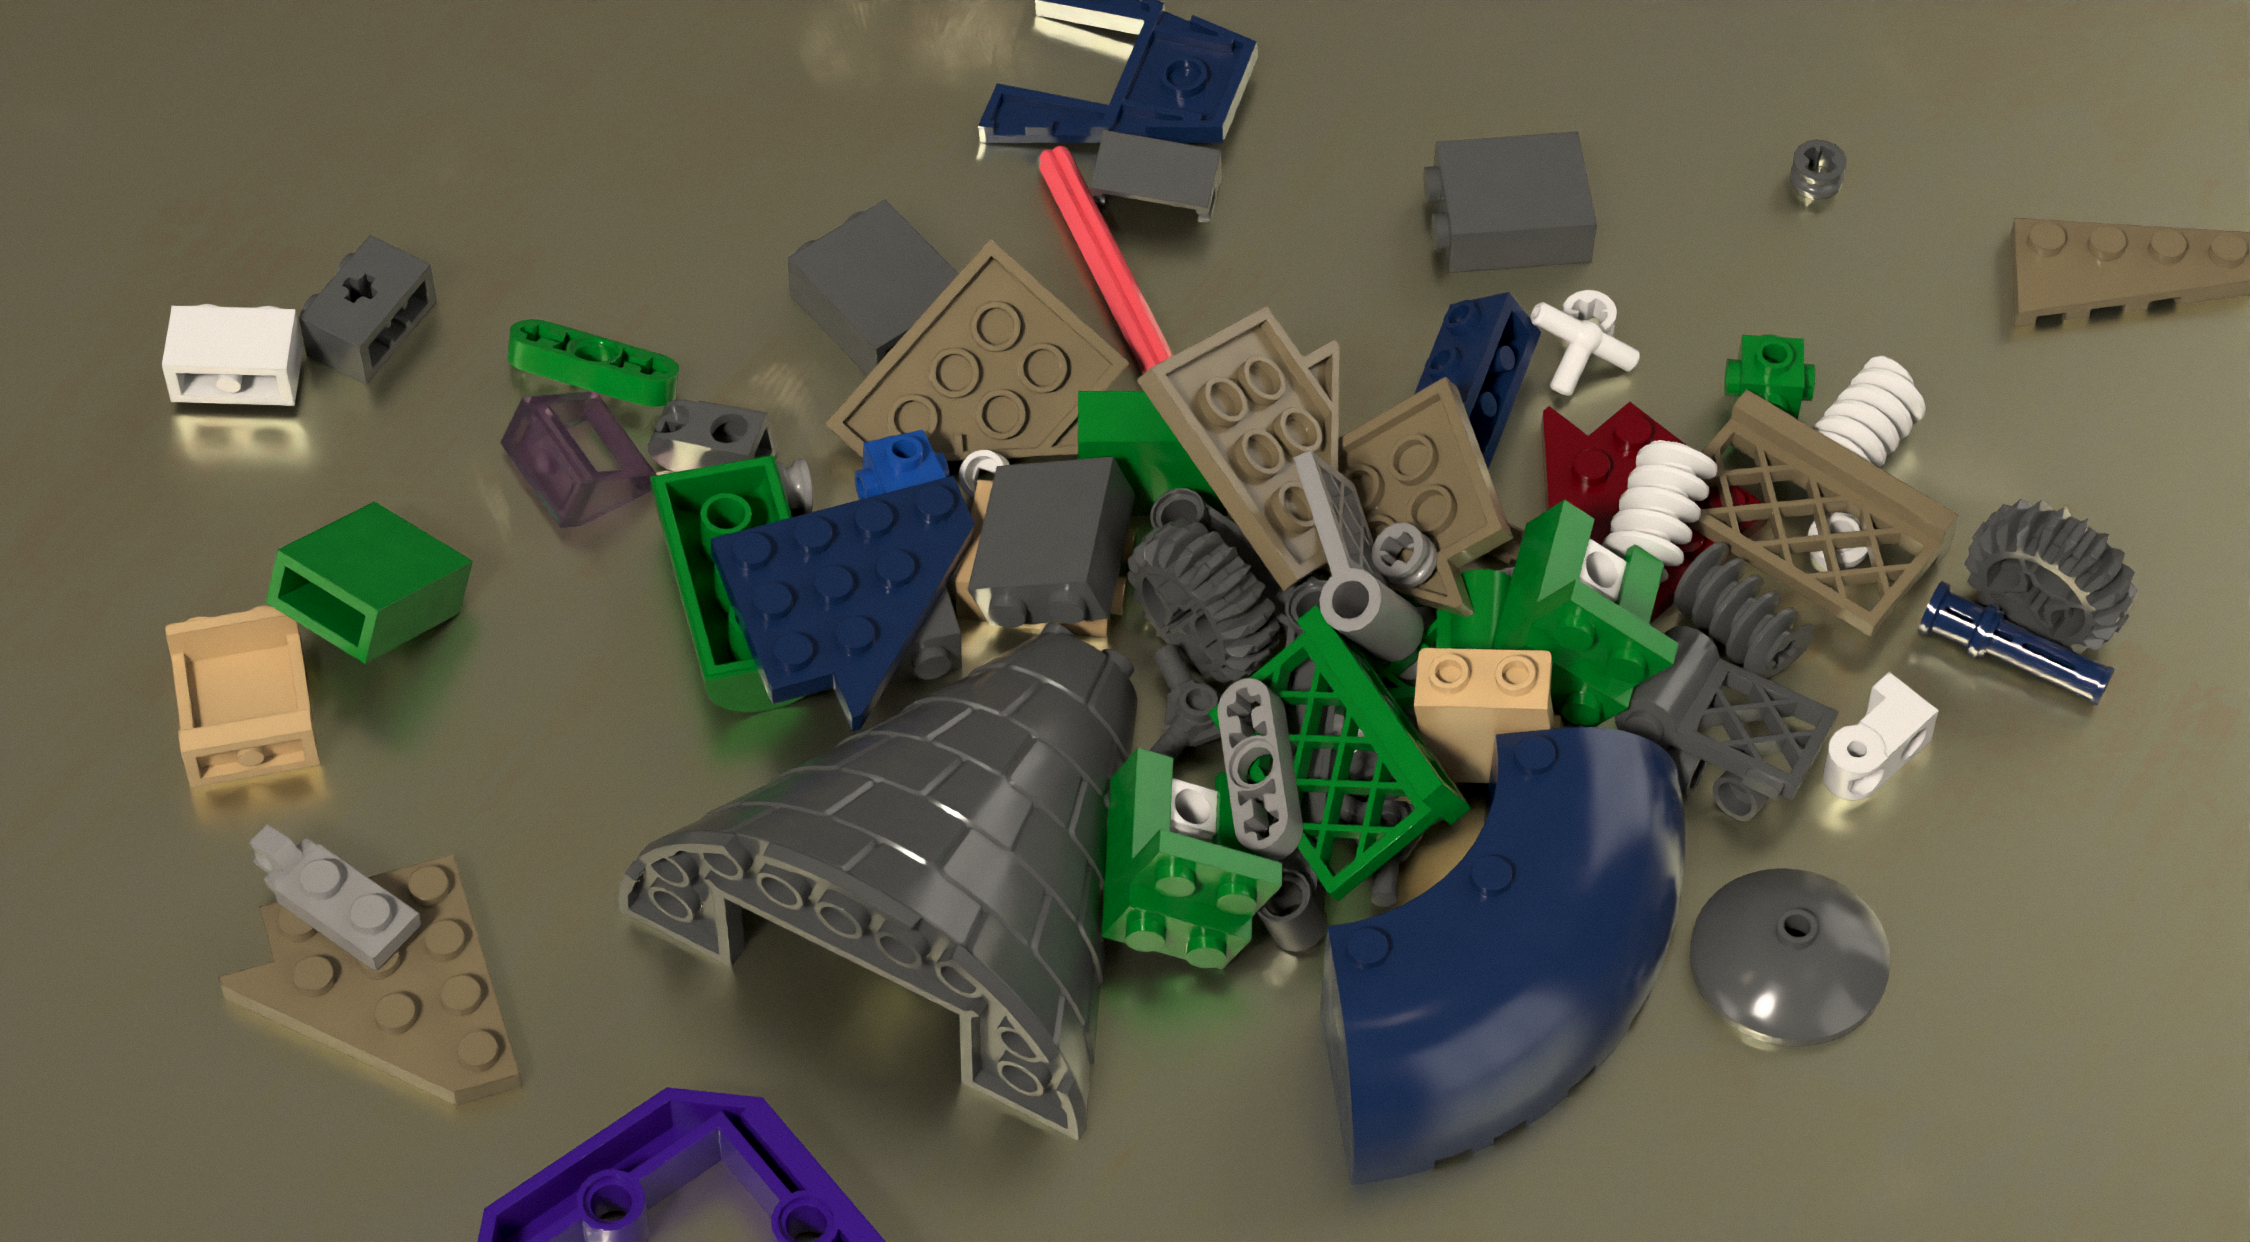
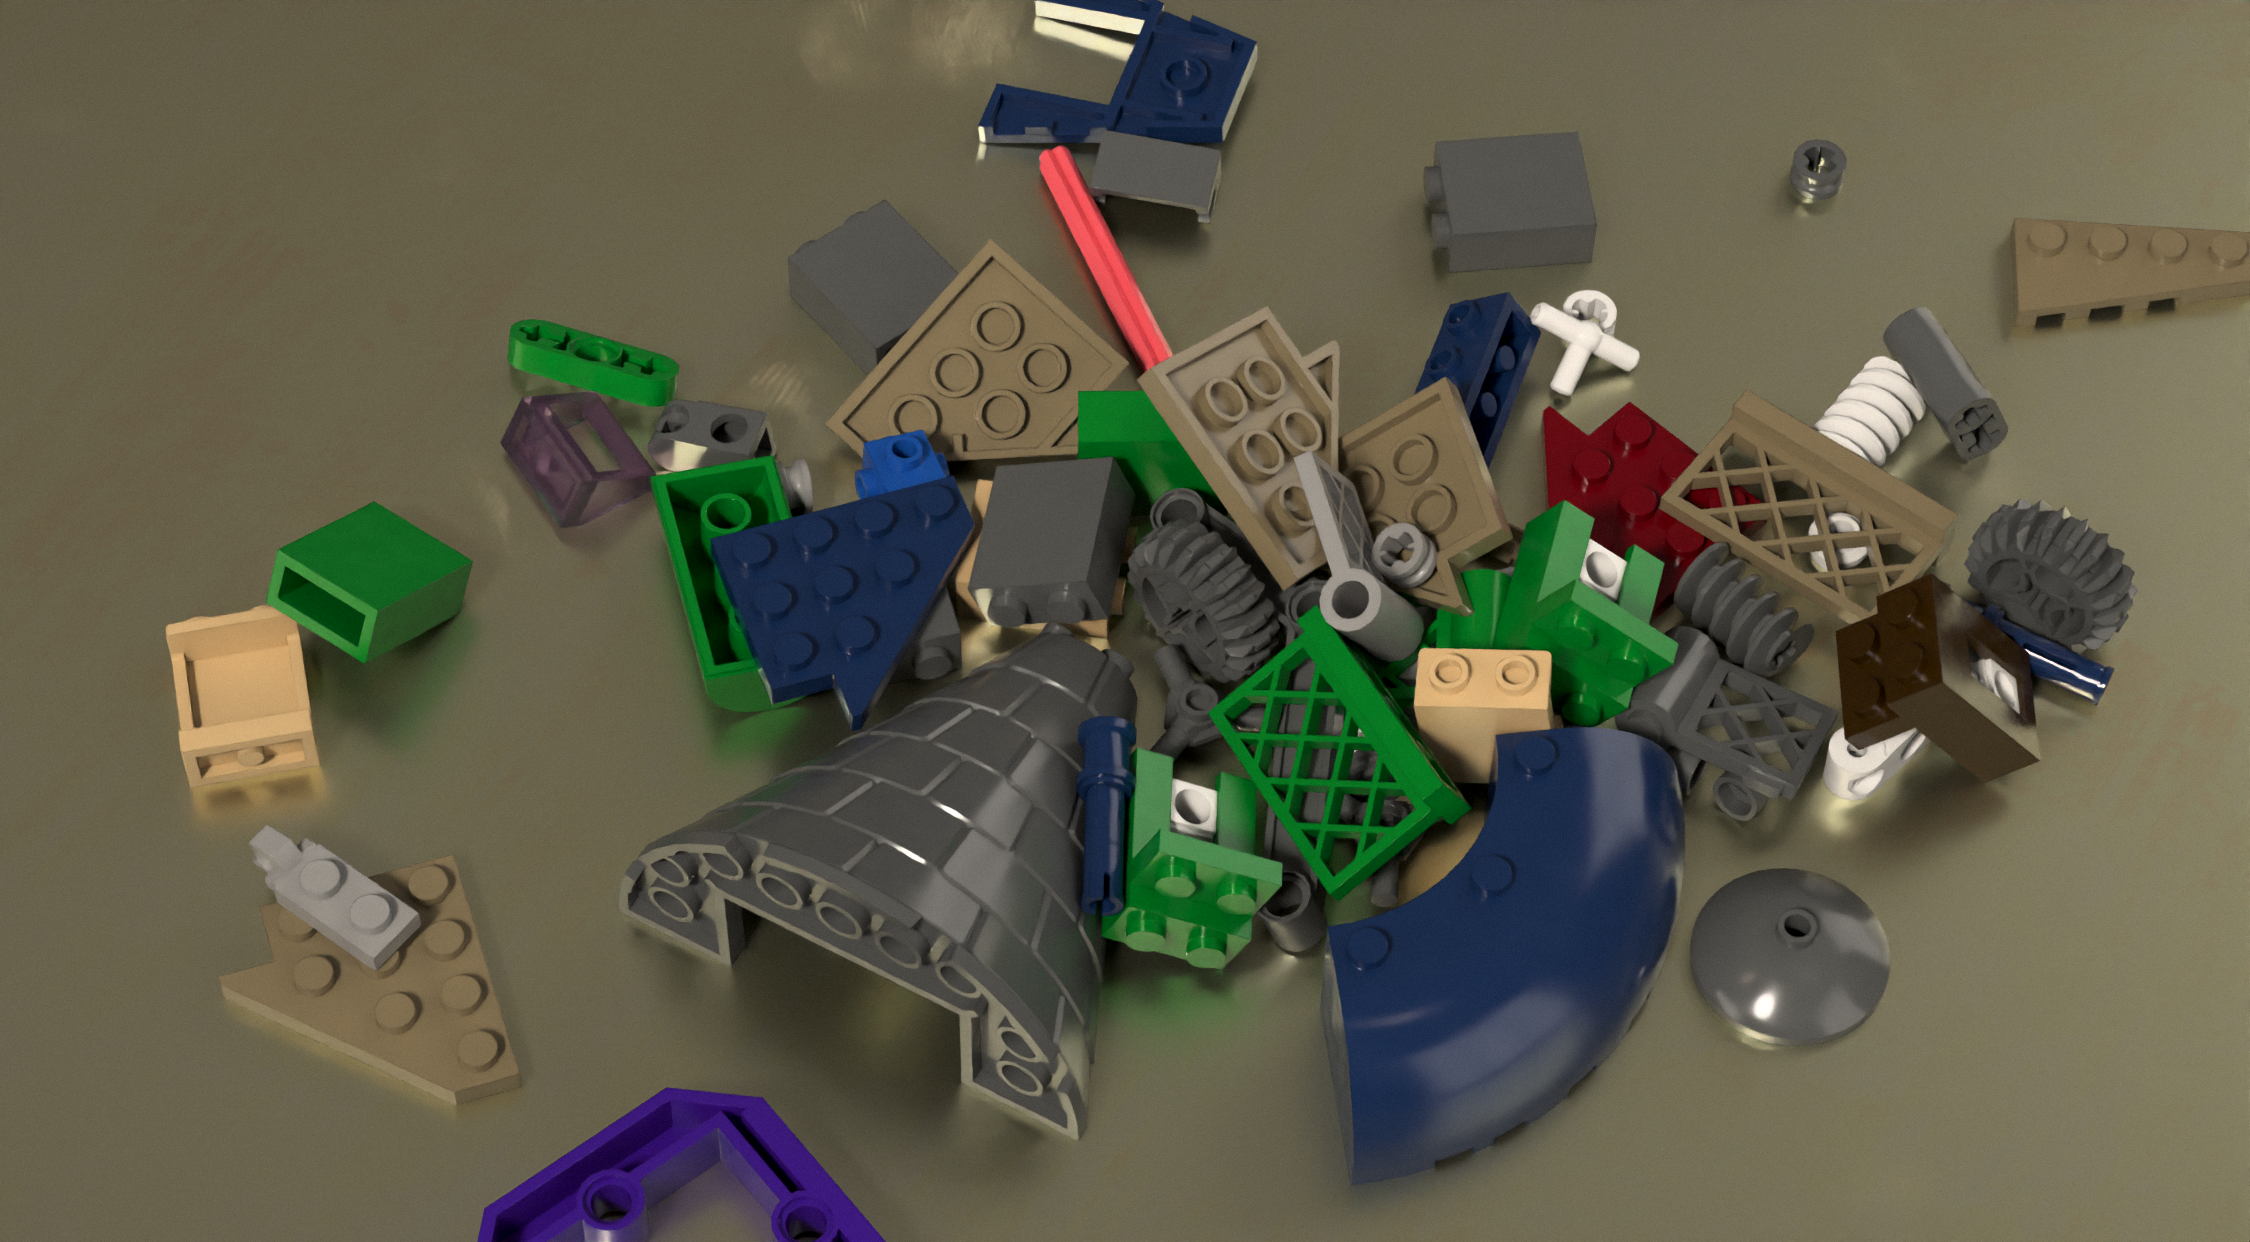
white brick [162,304,304,406] -> none
dark grey brick [299,235,437,385] -> none
white hinge [959,450,1010,498] -> none
light grey beam [1217,678,1303,861] -> none
white piece [1602,440,1718,583] -> none
green brick [1724,334,1815,419] -> none
none -> dark blue pin [1076,716,1137,916]
none -> dark brown brick [1835,573,2040,783]
none -> dark grey connector [1883,307,2008,460]

